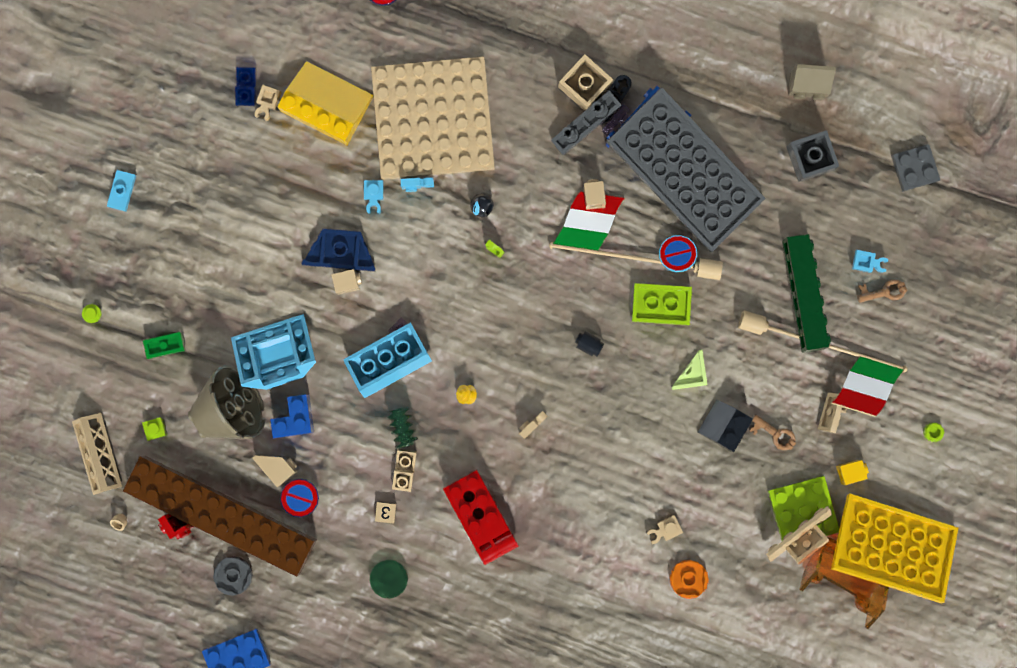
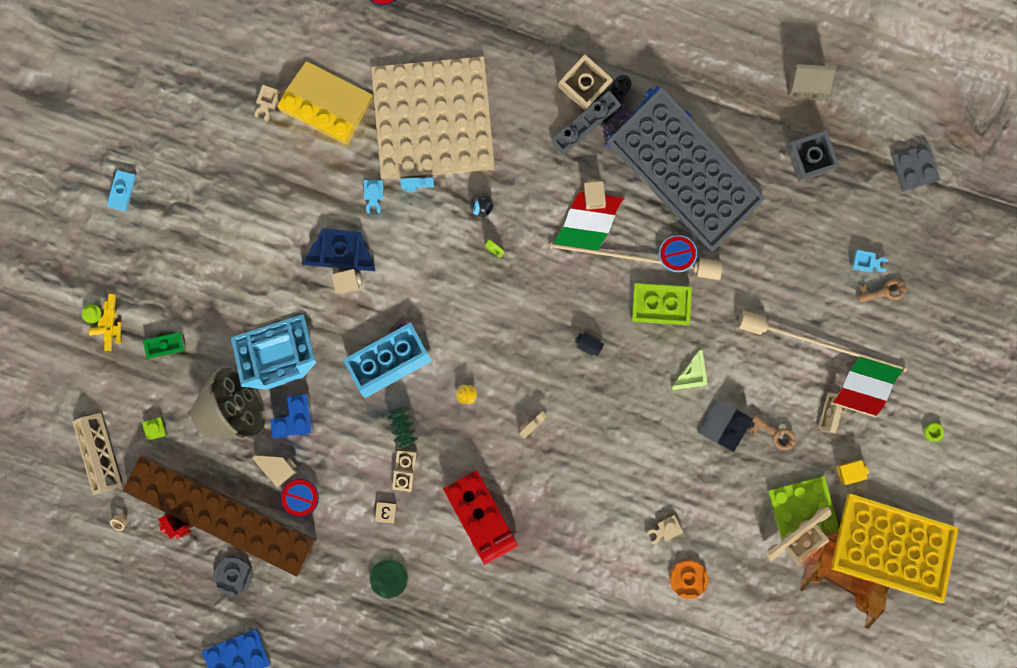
clear blue slope [235,67,257,106] -> none
dark green brick [782,234,831,353] -> none
none -> yellow piece [89,294,122,352]

